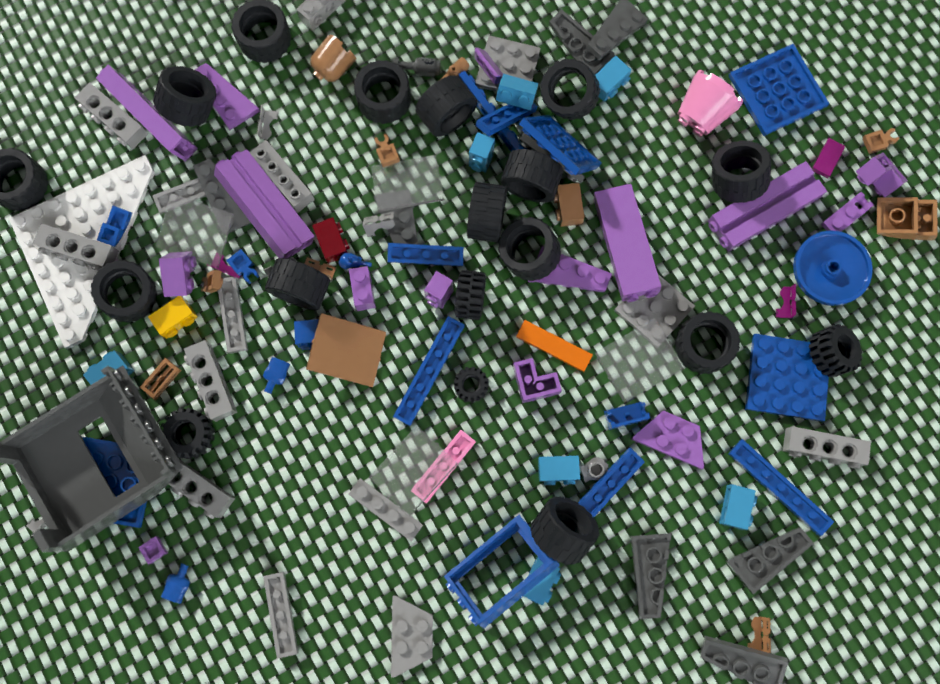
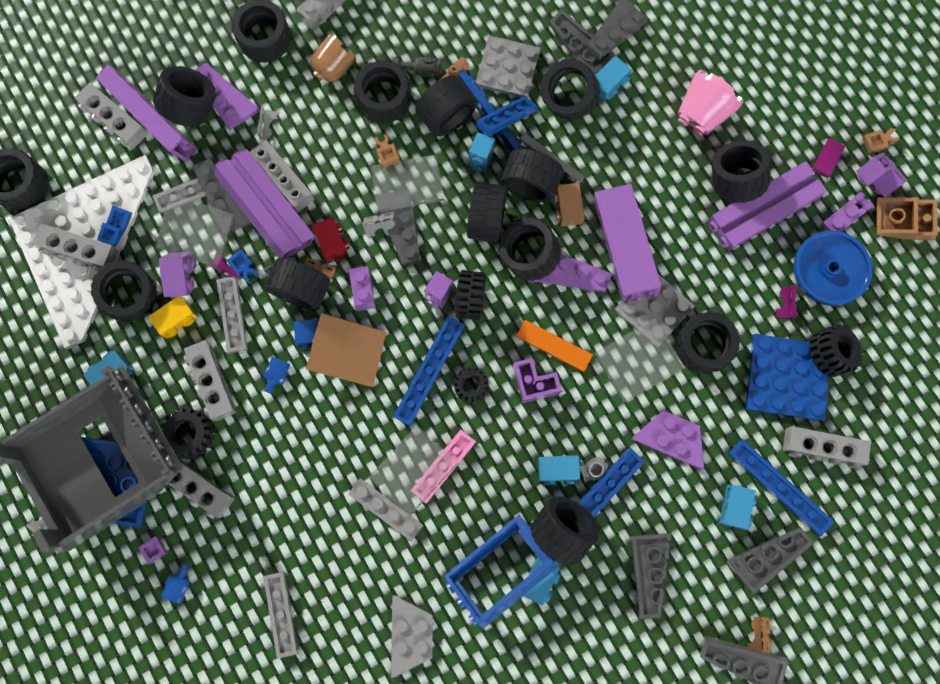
medium nougat tile [140,358,181,400] -> none
medium nougat plate [201,270,223,293] -> none
blue piece [338,253,372,270] -> none
blue plate [387,243,464,267] -> none
medium lavender slope [474,48,503,85] -> none
dark azure brick [496,74,539,111] -> none
blue plate [519,115,602,175] -> none
blue hinge [604,402,650,430] -> none
blue plate [728,44,830,136] -> none

